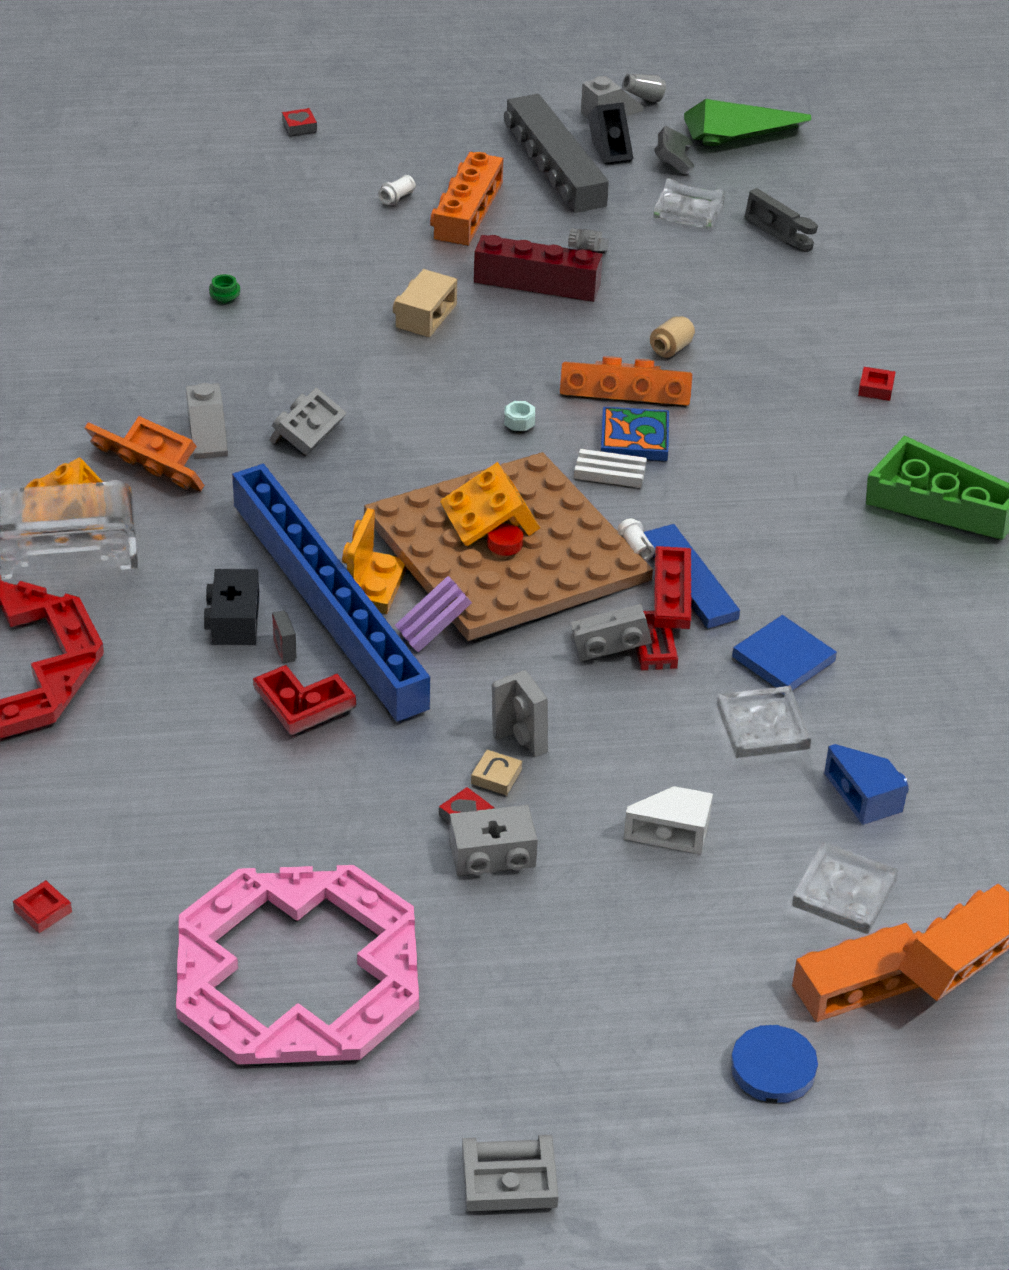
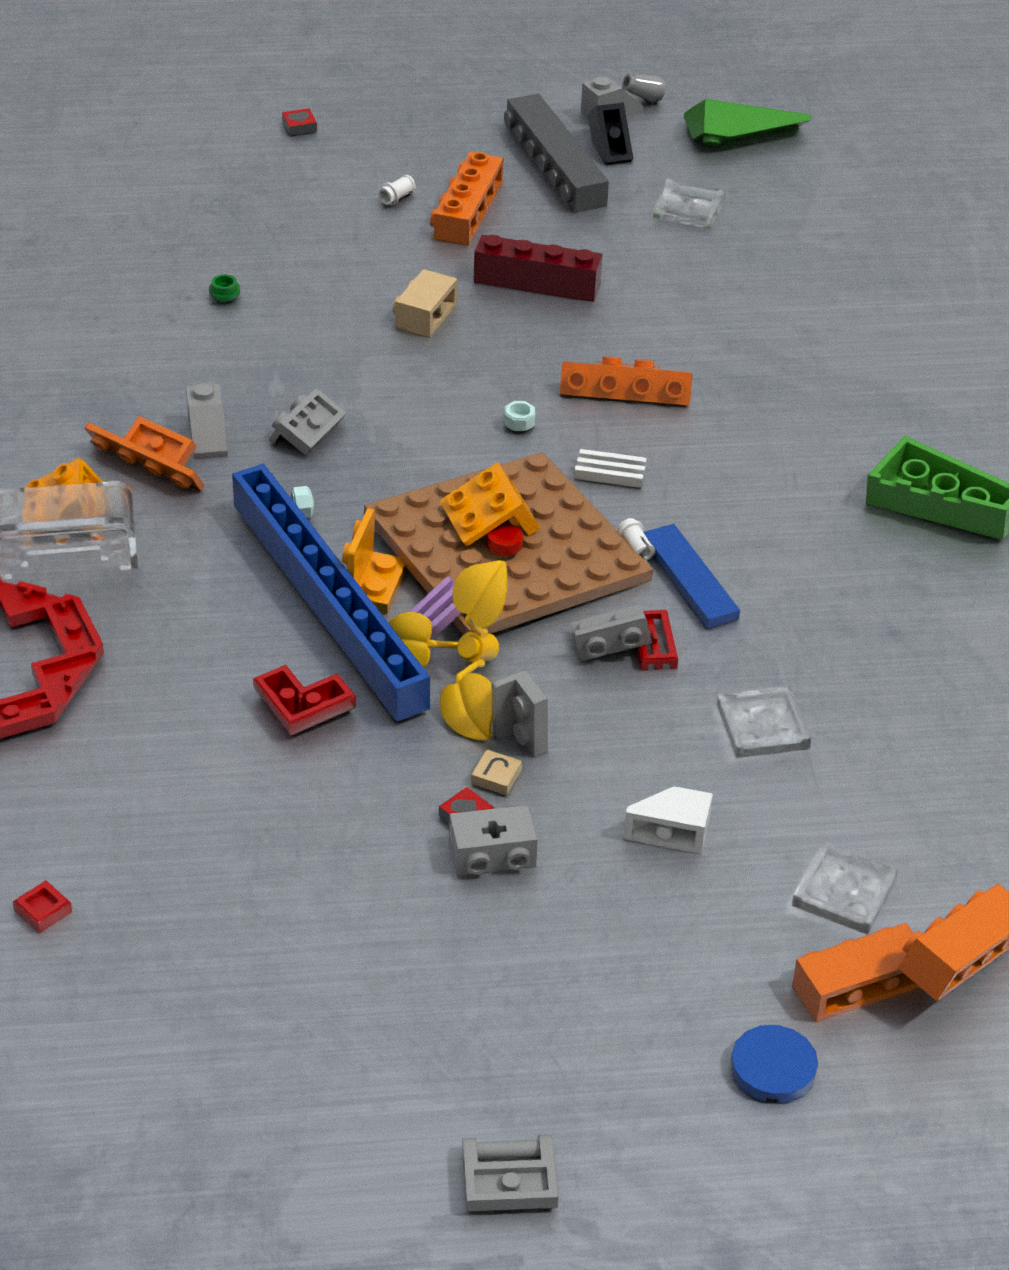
bright pink plate [176,865,419,1065] -> none
black brick [204,569,260,645] -> none
dark grey tile [272,610,297,664] -> none
light grey hinge [568,228,609,251] -> none
tile [601,407,669,461] -> none
tan brick [650,316,695,358] -> none
flat silver piece [654,126,694,175] -> none
red tile [654,546,691,629] -> none
blue tile [732,615,837,695] -> none
dark grey hinge [744,188,818,251] -> none
blue slope [824,744,909,825] -> none
red tile [858,367,896,401] -> none
none -> light aqua tile [291,486,314,519]
none -> yellow plant [388,560,508,740]

